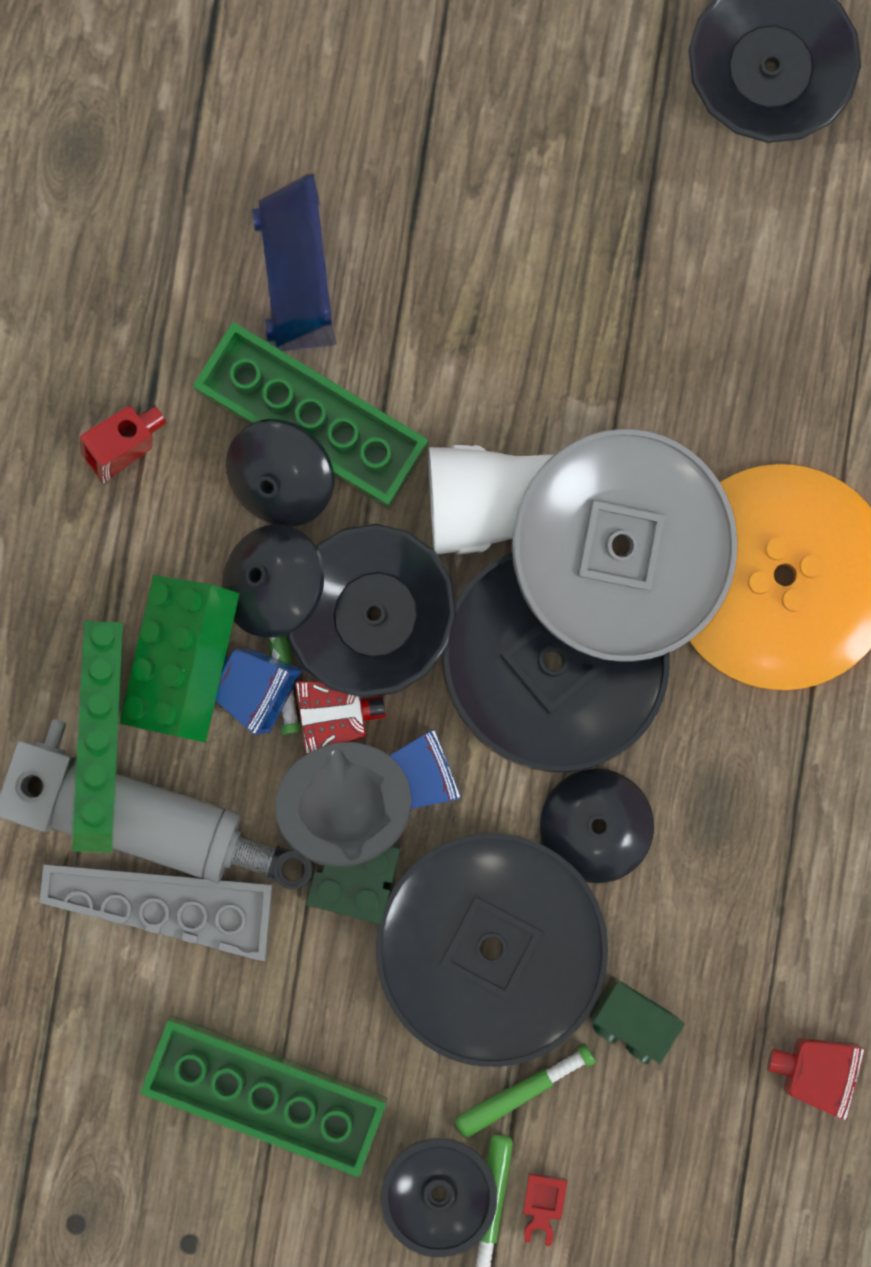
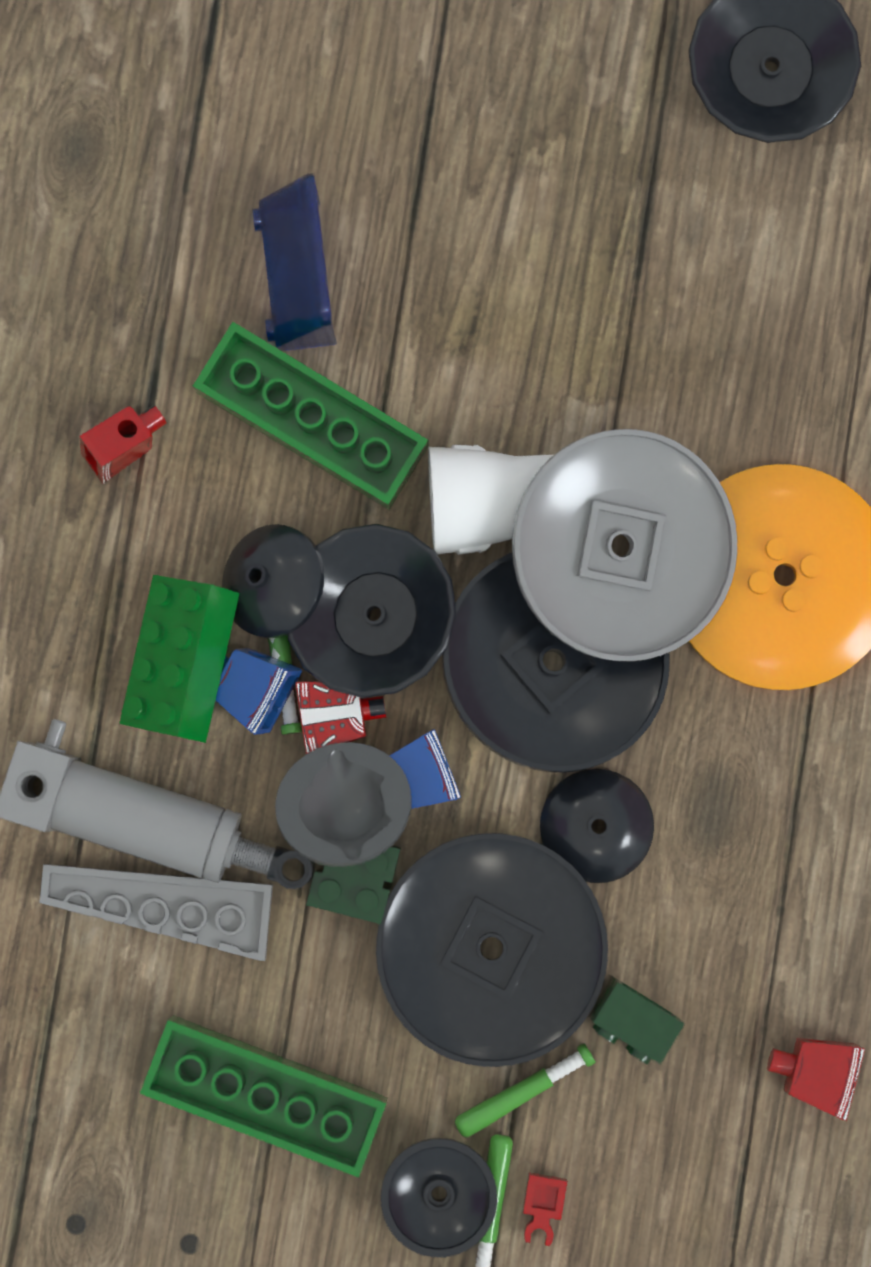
green brick [72,621,123,853] -> none
black dish [226,419,335,527] -> none

